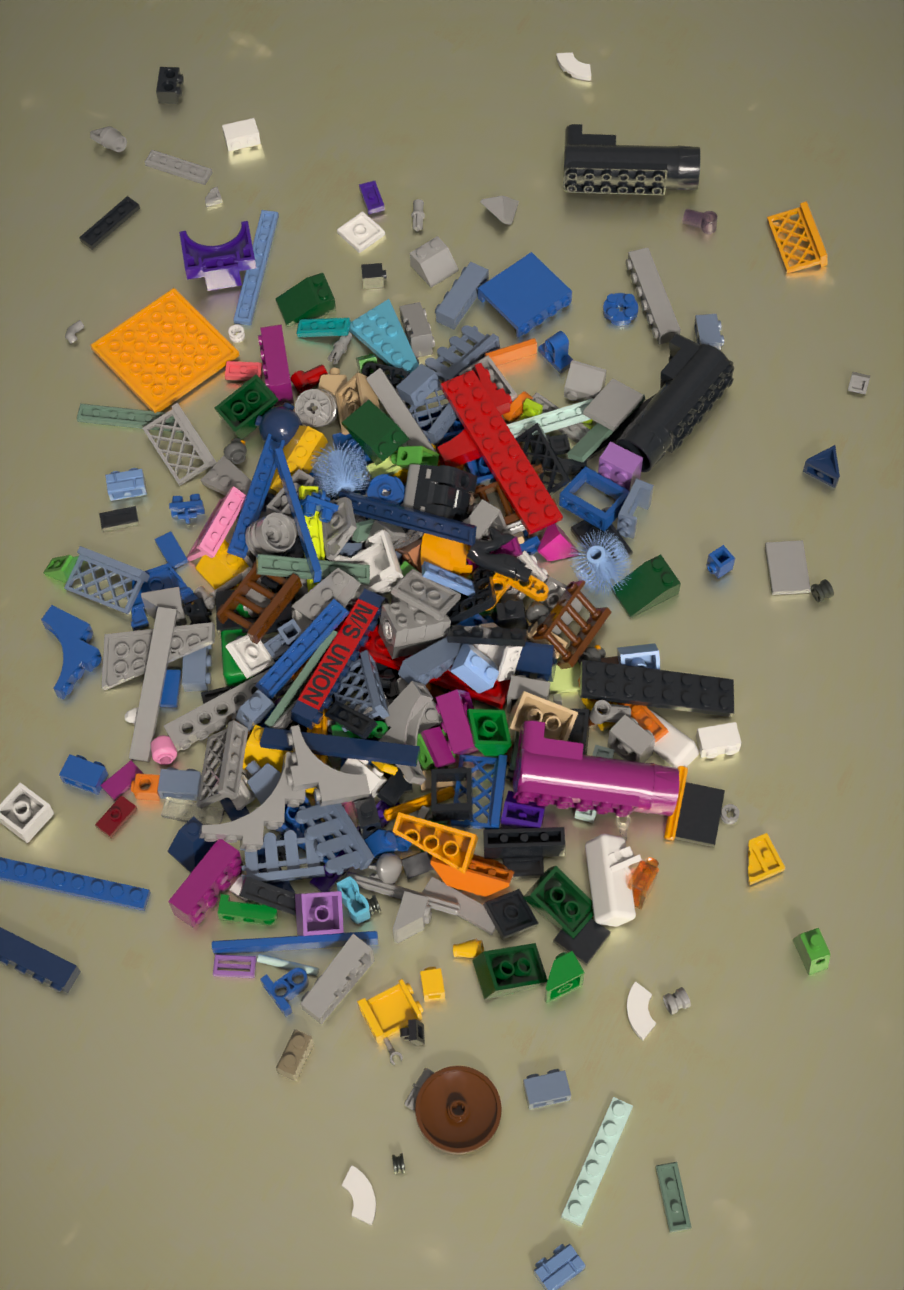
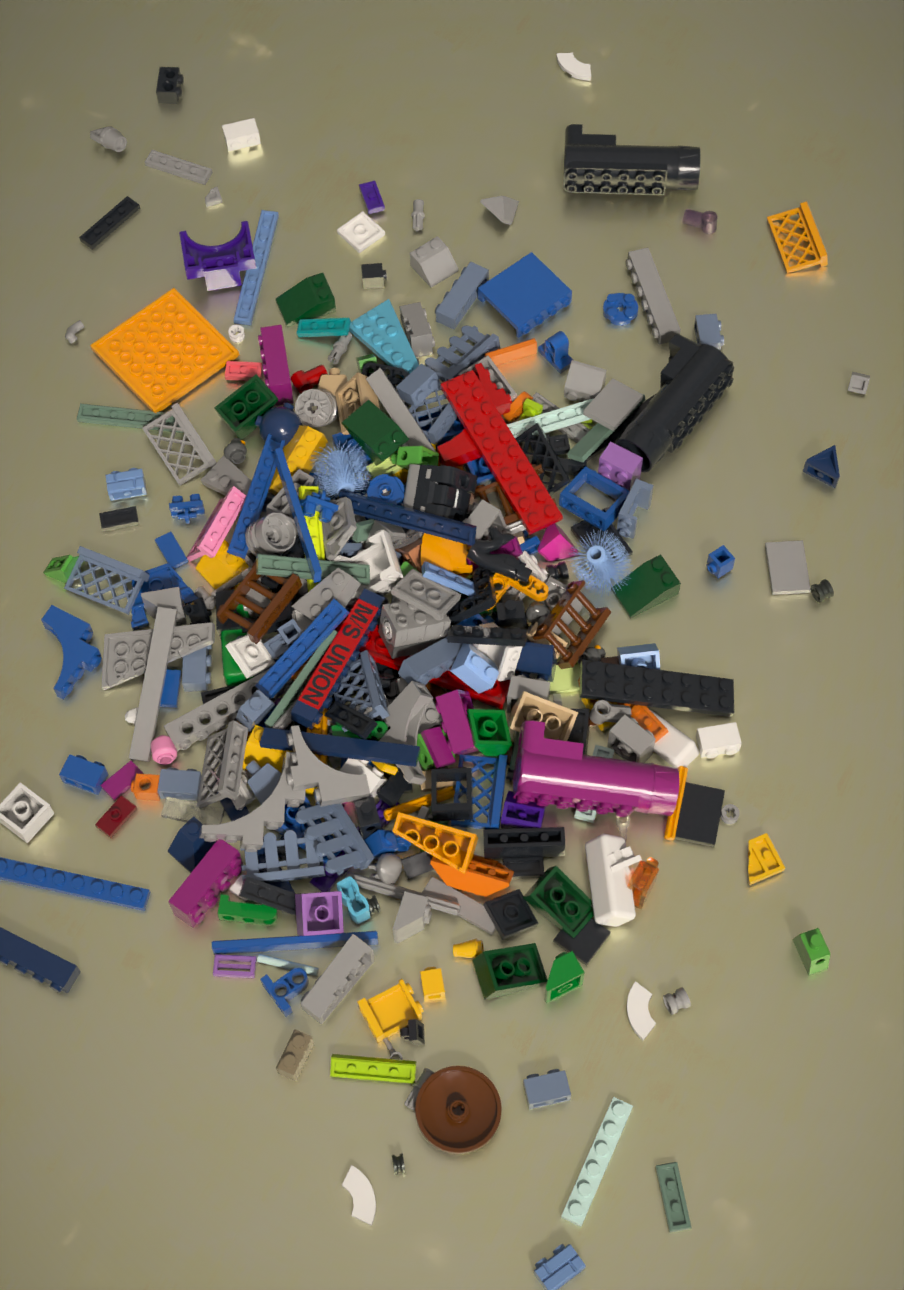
none -> lime tile [330,1054,416,1084]
none -> black wheel [546,561,569,581]

